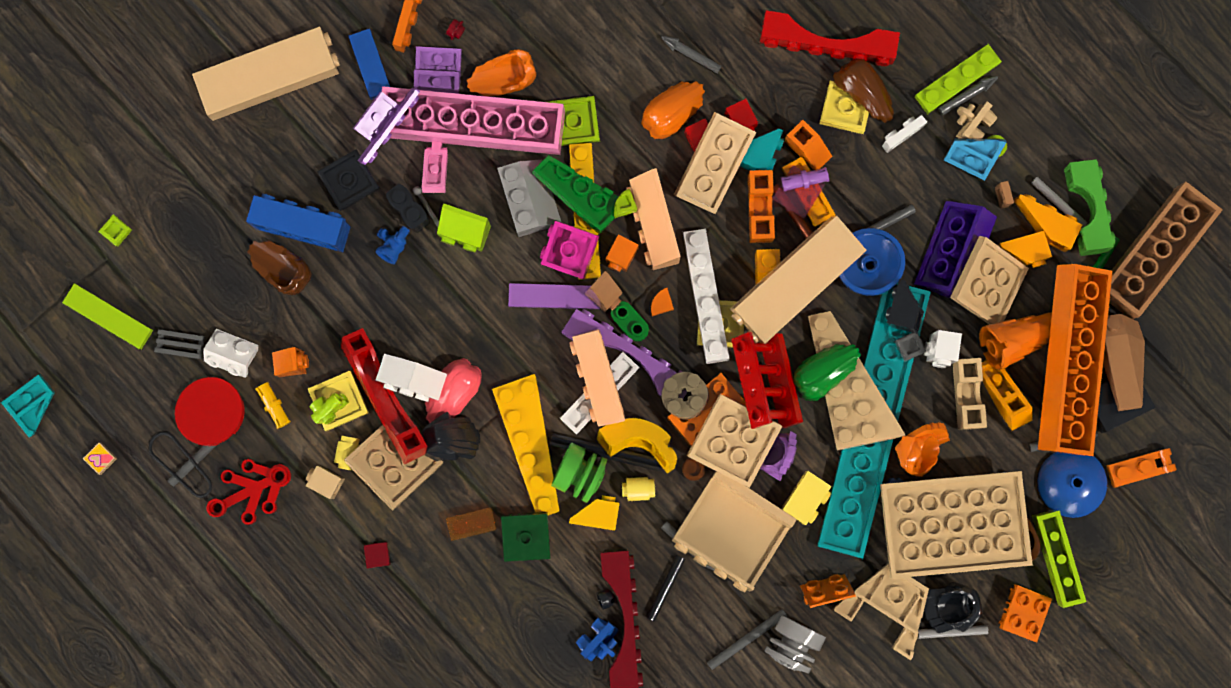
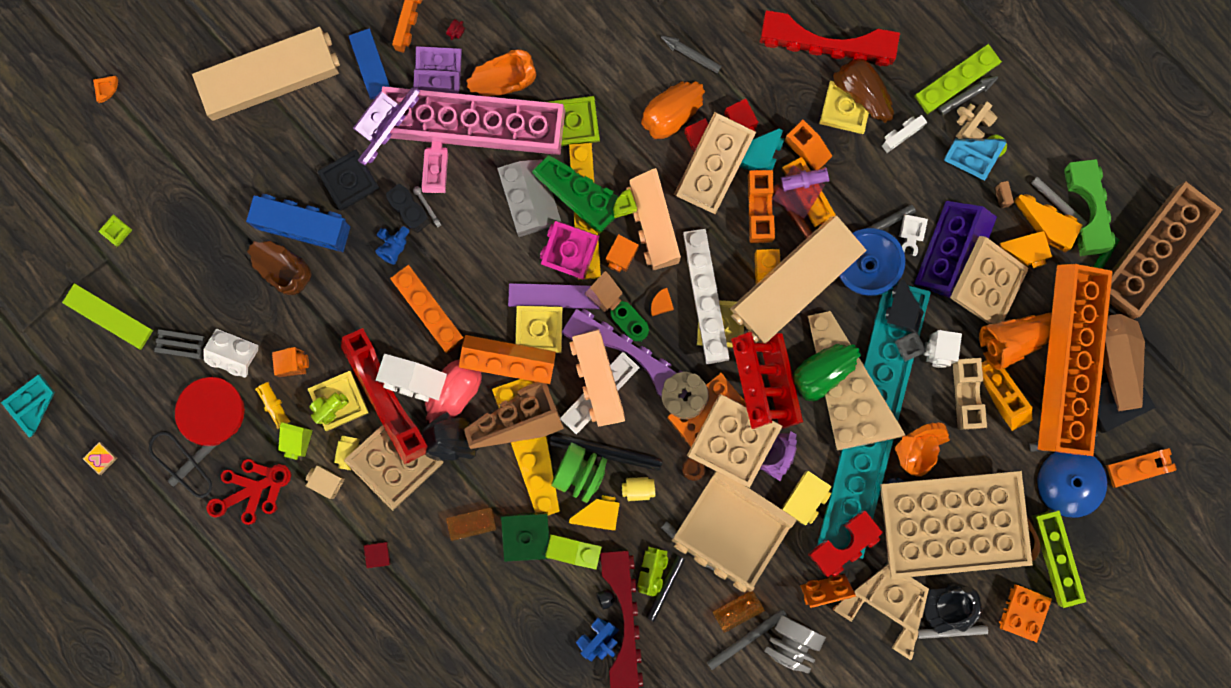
lime slope [437,204,491,253] -> none
yellow arch [597,418,677,473] -> none
none -> orange tile [93,76,118,103]
none -> lime slope [278,422,313,460]
none -> orange arch [390,265,464,354]
none -> orange brick [459,335,556,384]
none -> medium nougat wedge [464,382,564,449]
none -> light yellow plate [516,306,563,353]
none -> lime slope [546,535,601,569]
none -> lime hinge [637,547,668,596]
none -> clear orange plate [712,591,765,633]
none -> red arch [808,510,883,577]
none -> white plate [899,214,928,256]

